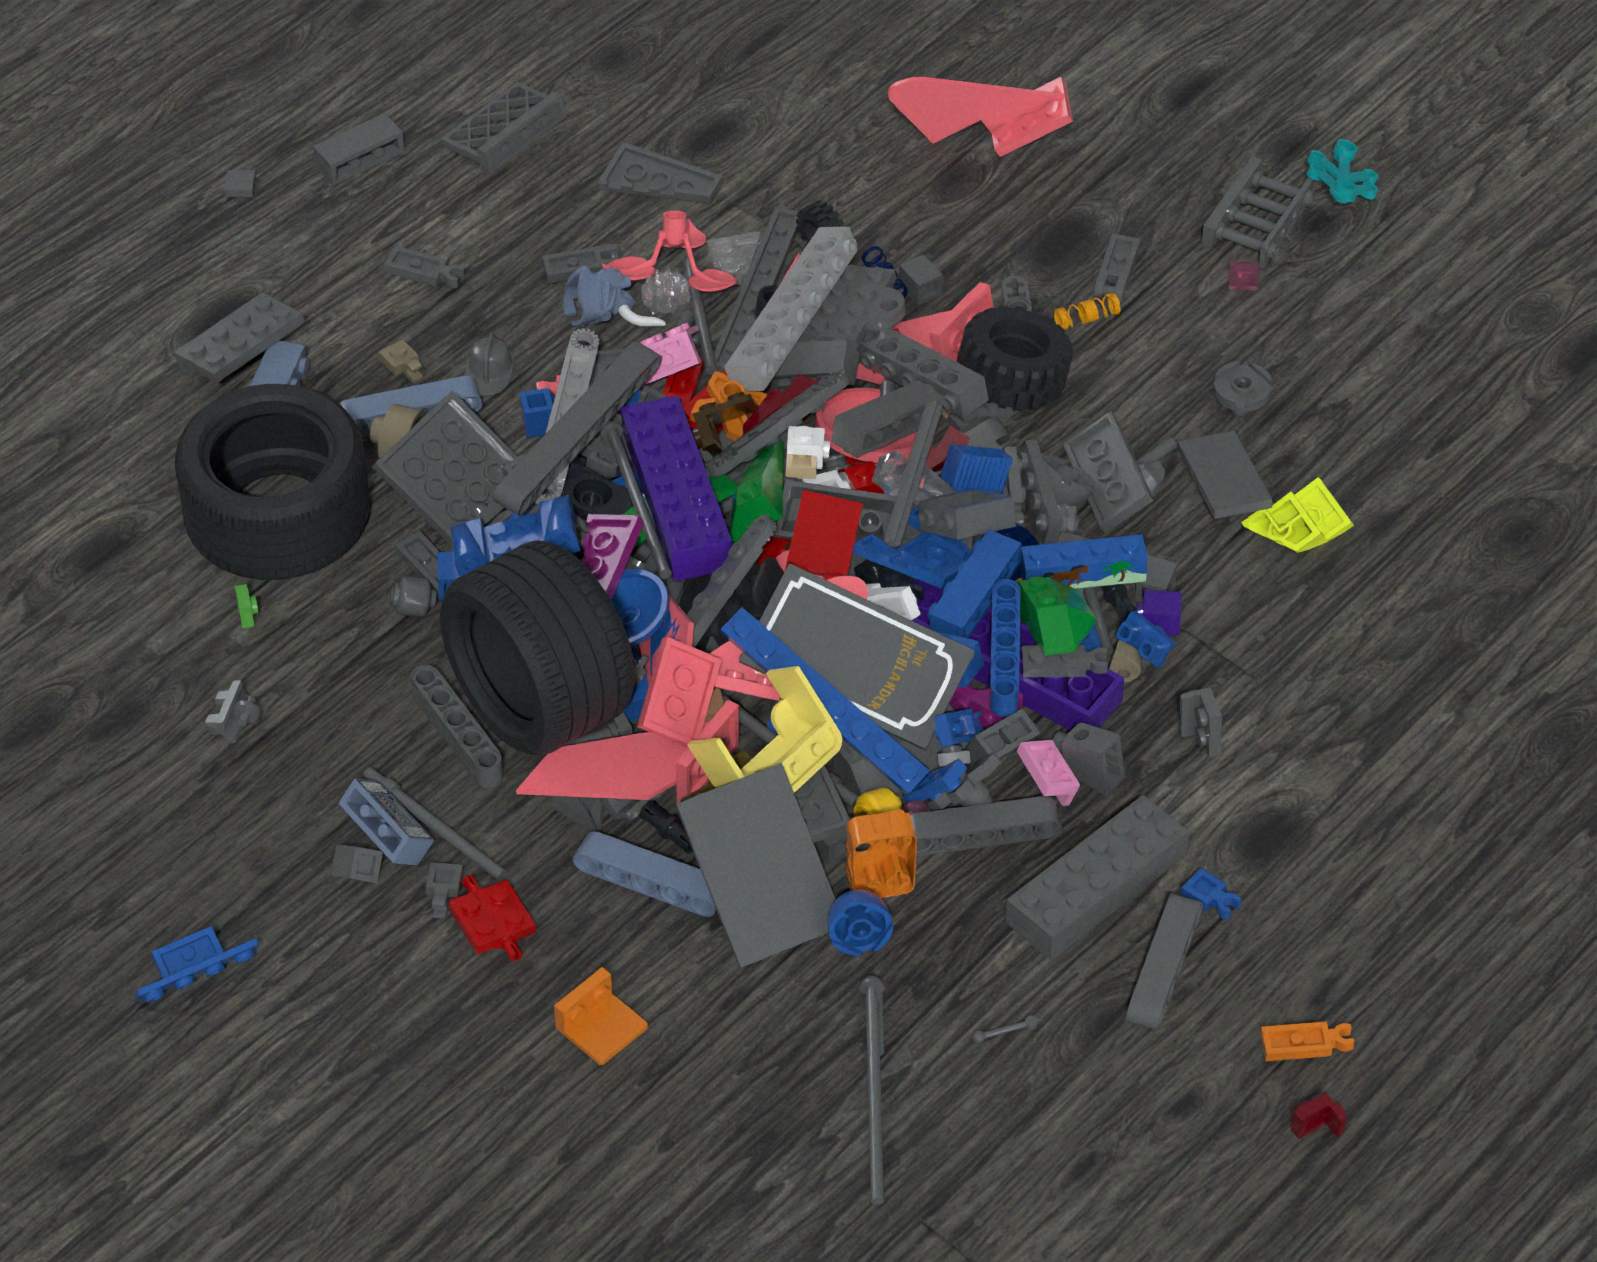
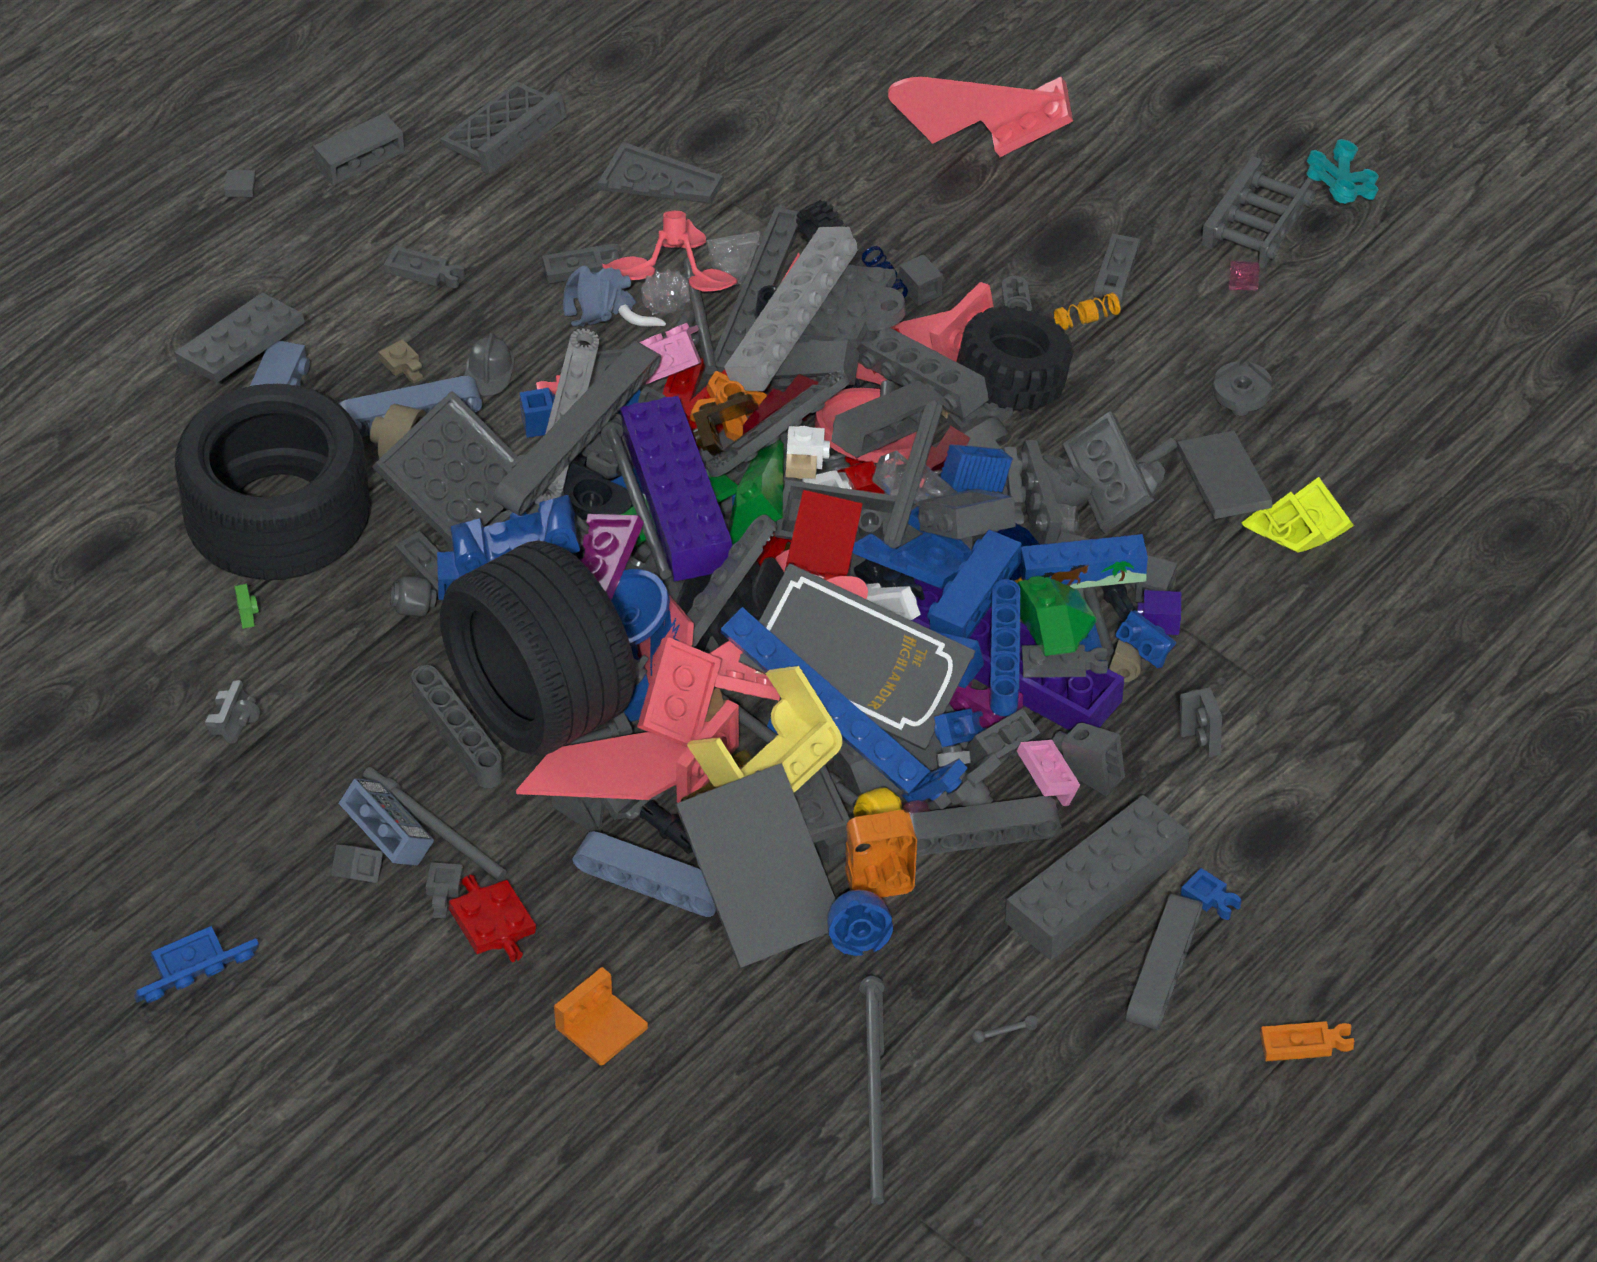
dark red bracket [1291,1093,1346,1139] -> none

